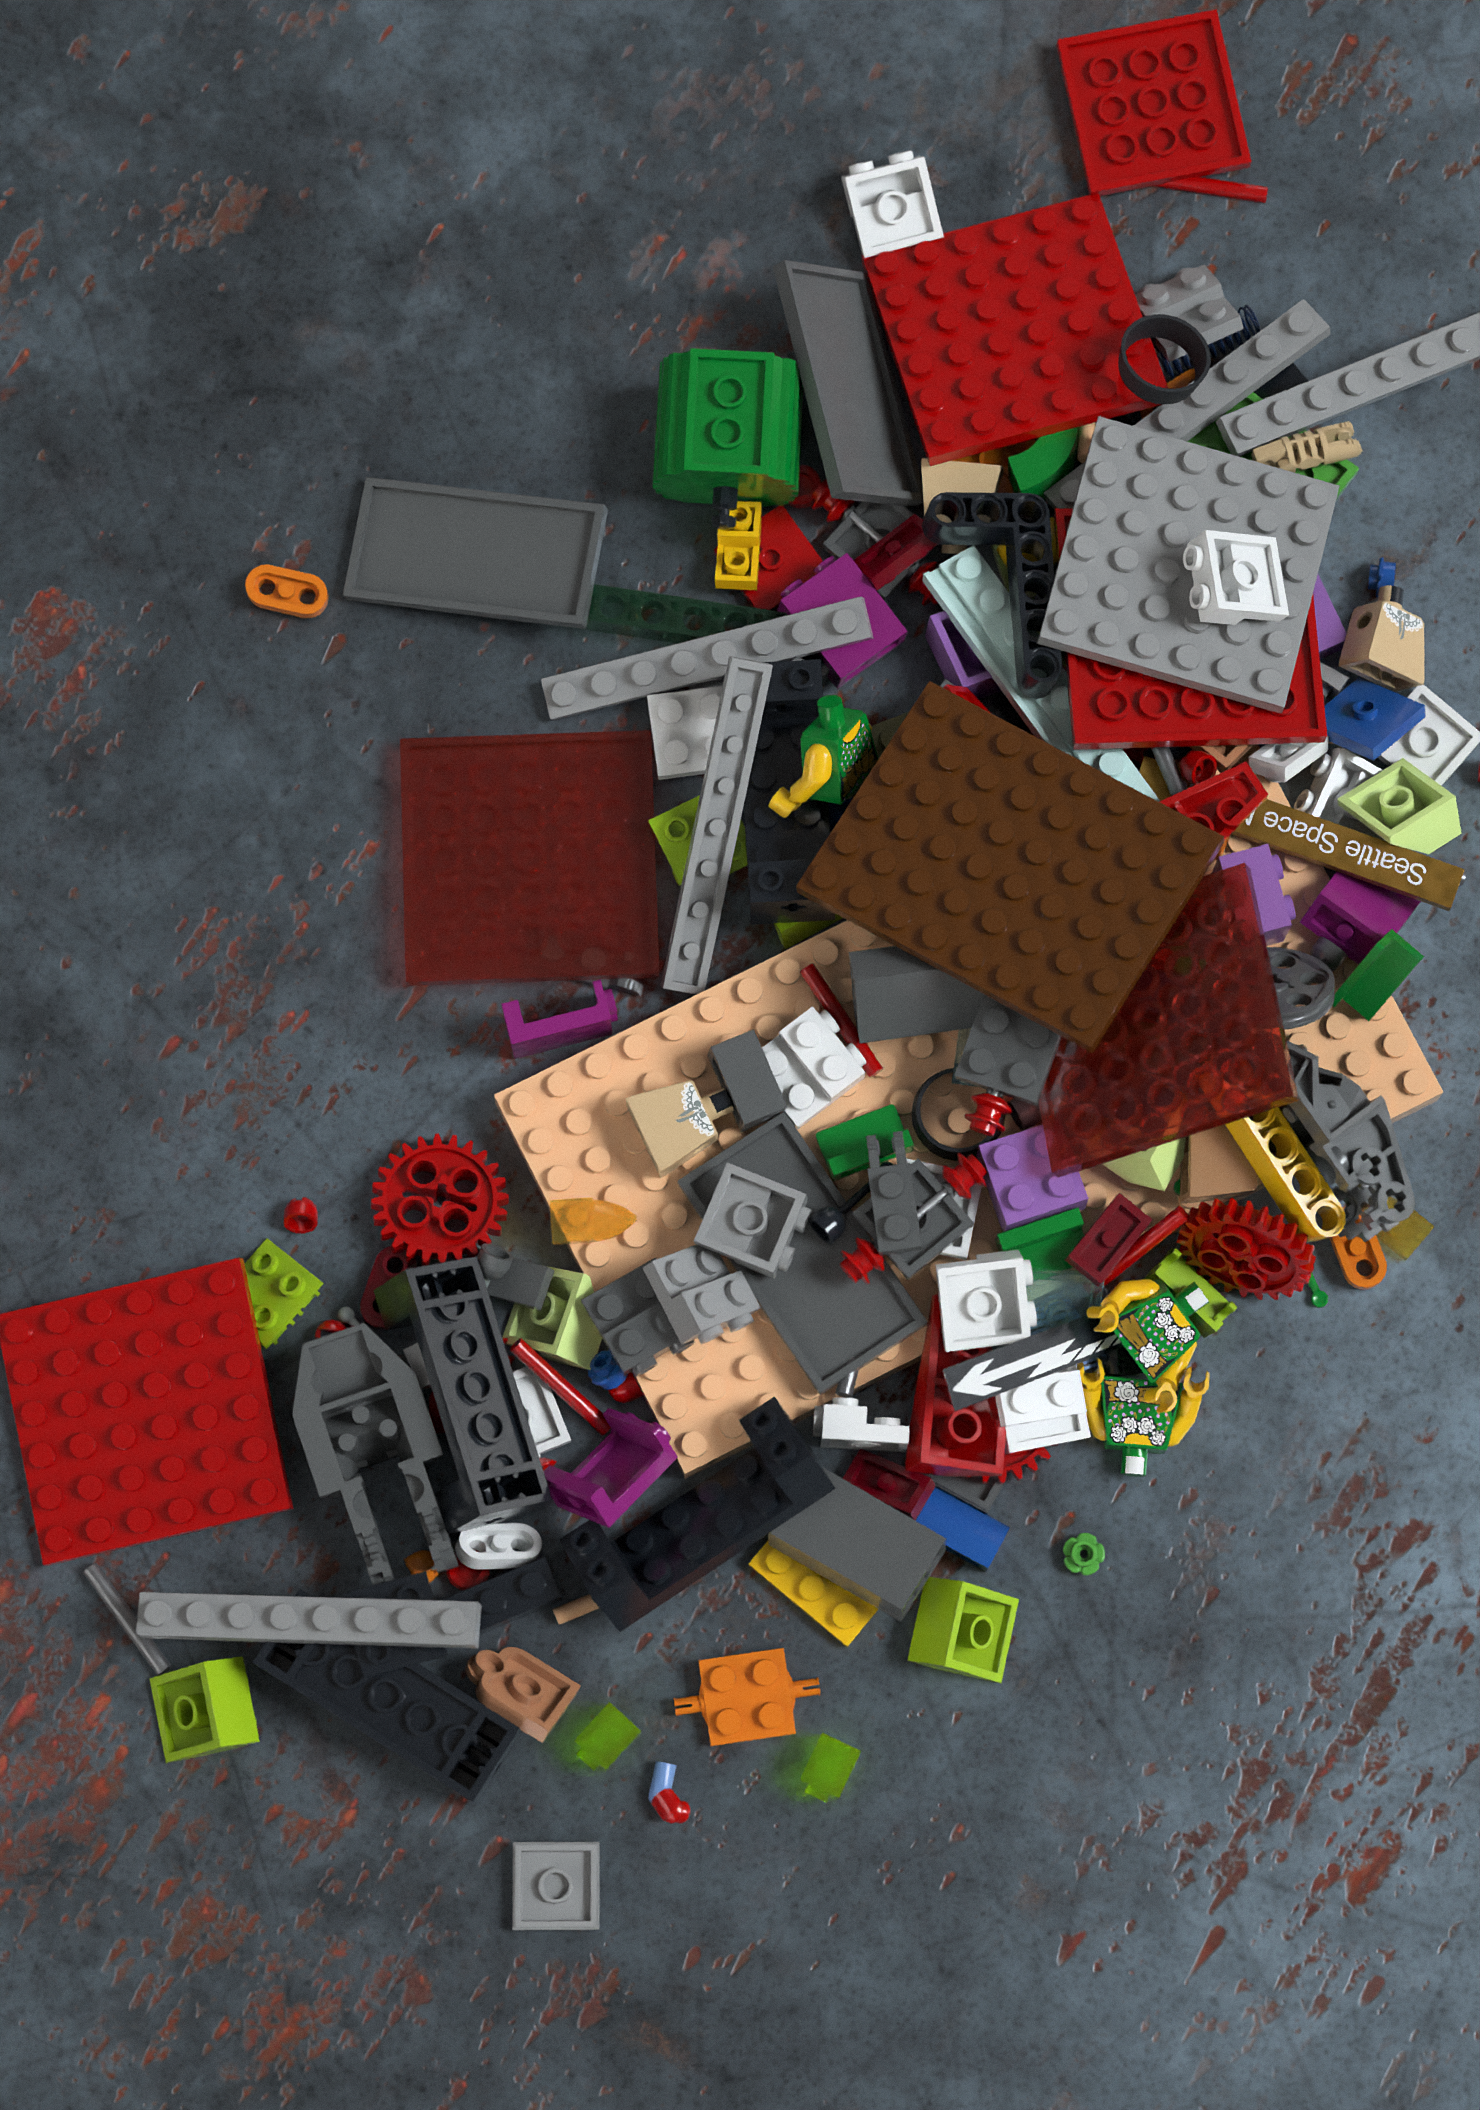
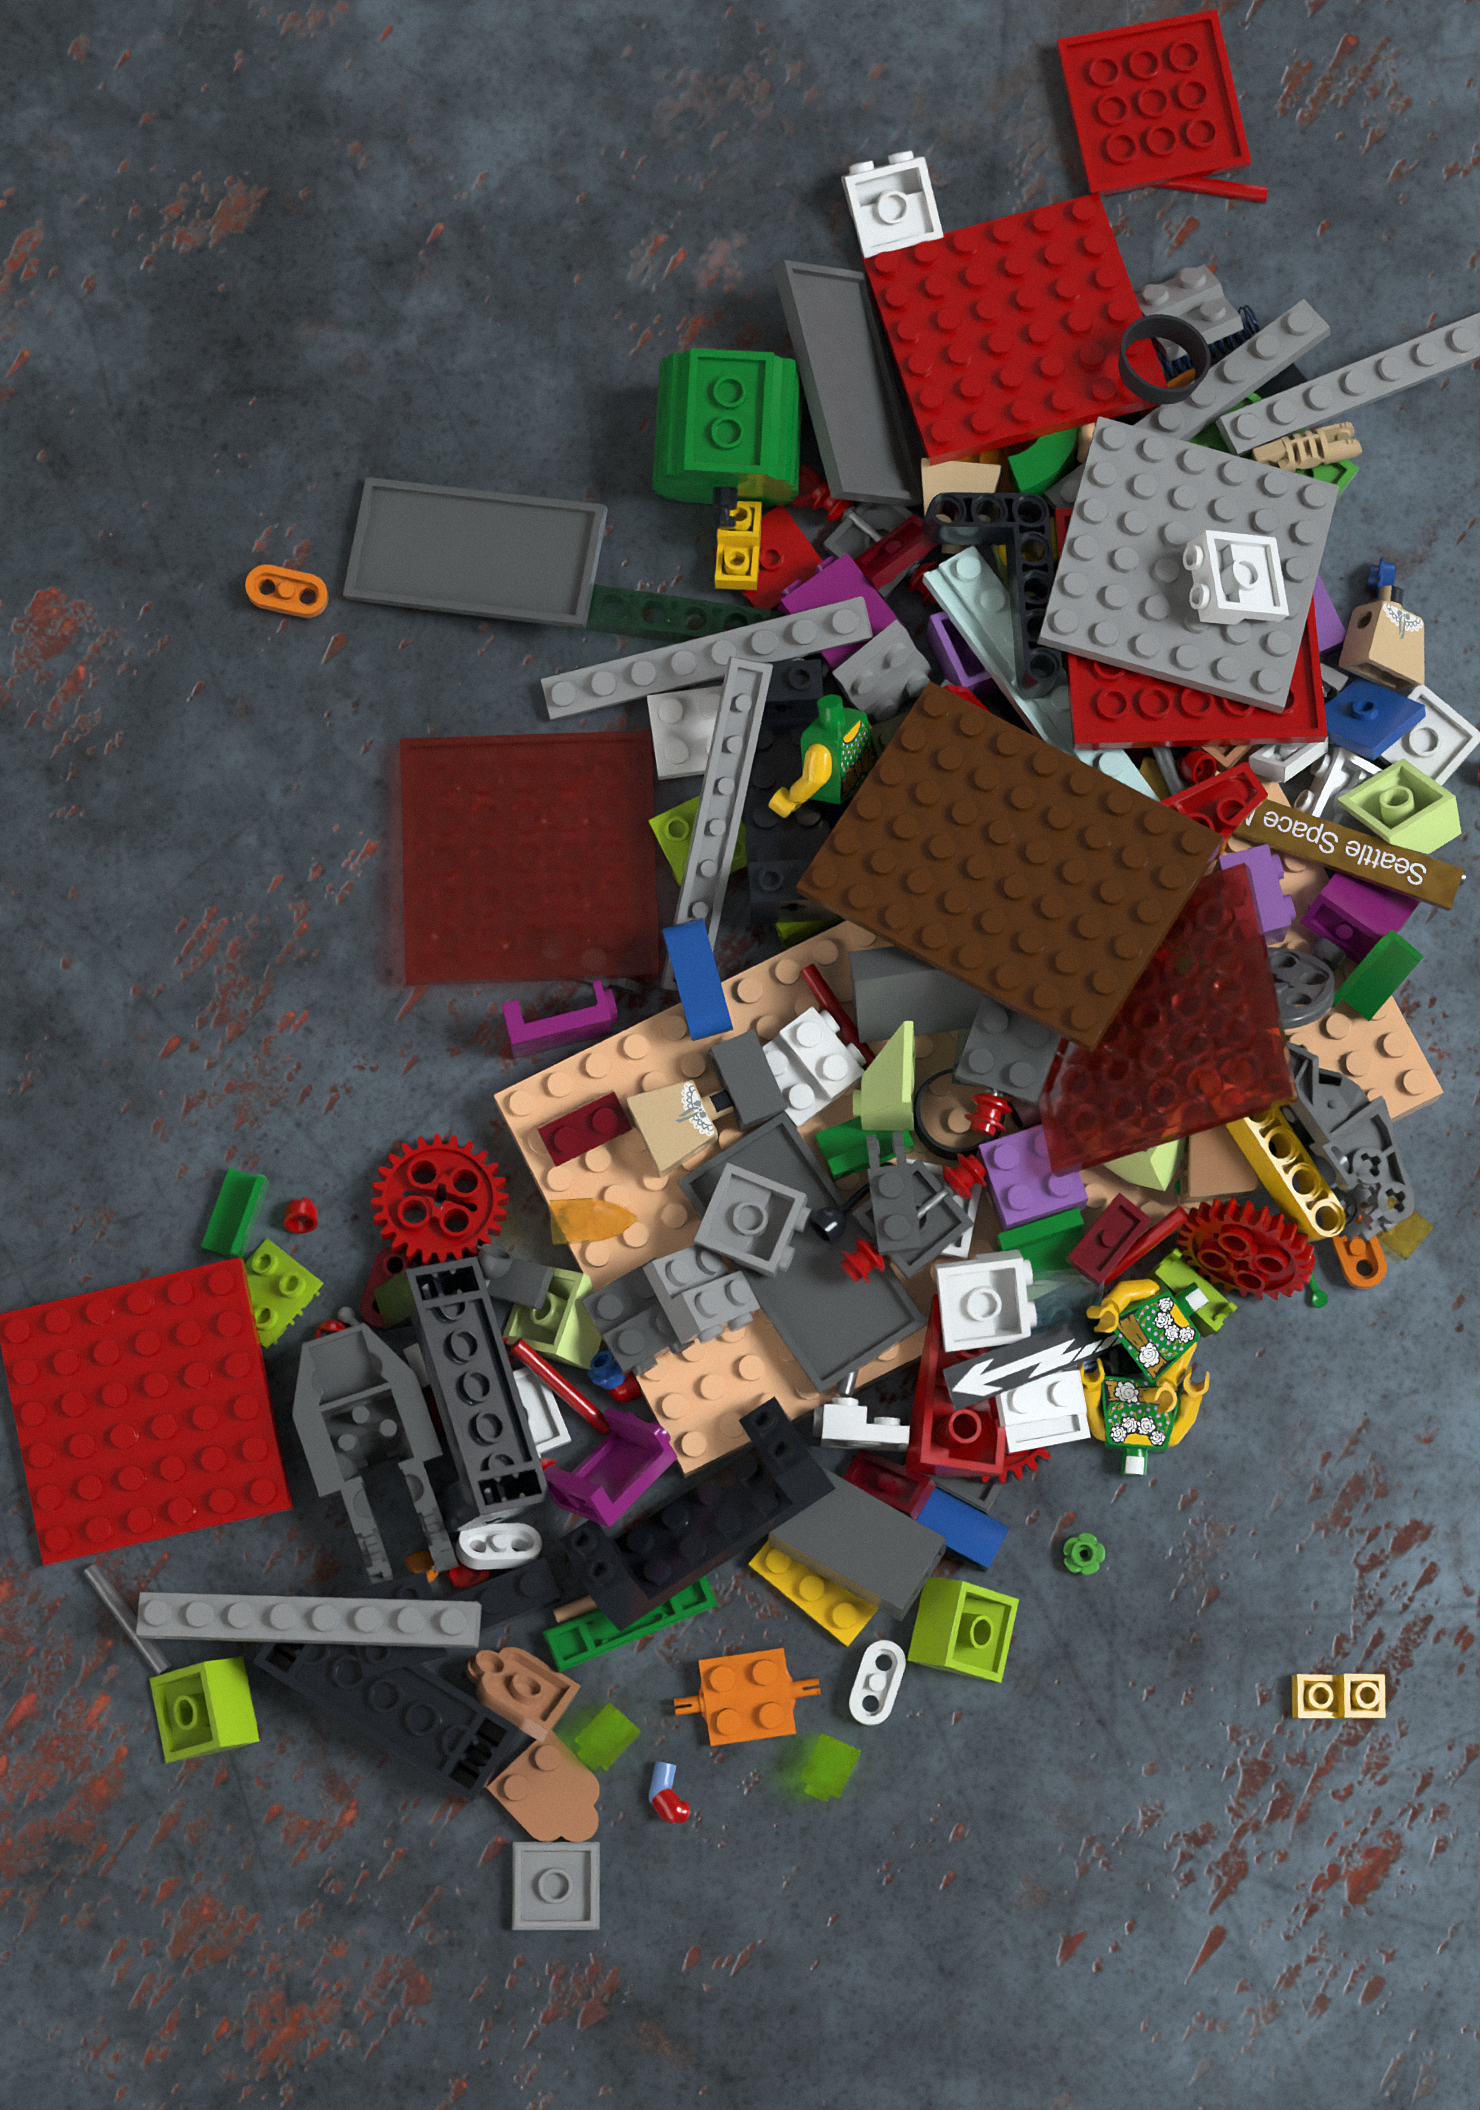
none -> green panel [201,1168,270,1259]
none -> nougat plate [486,1730,600,1842]
none -> dark red plate [536,1089,632,1167]
none -> green plate [543,1575,718,1673]
none -> blue beam [662,918,733,1041]
none -> light grey plate [832,619,936,726]
none -> white plate [849,1640,906,1726]
none -> yellowish green slope [853,1021,916,1131]
none -> yellow slope [1292,1674,1386,1719]

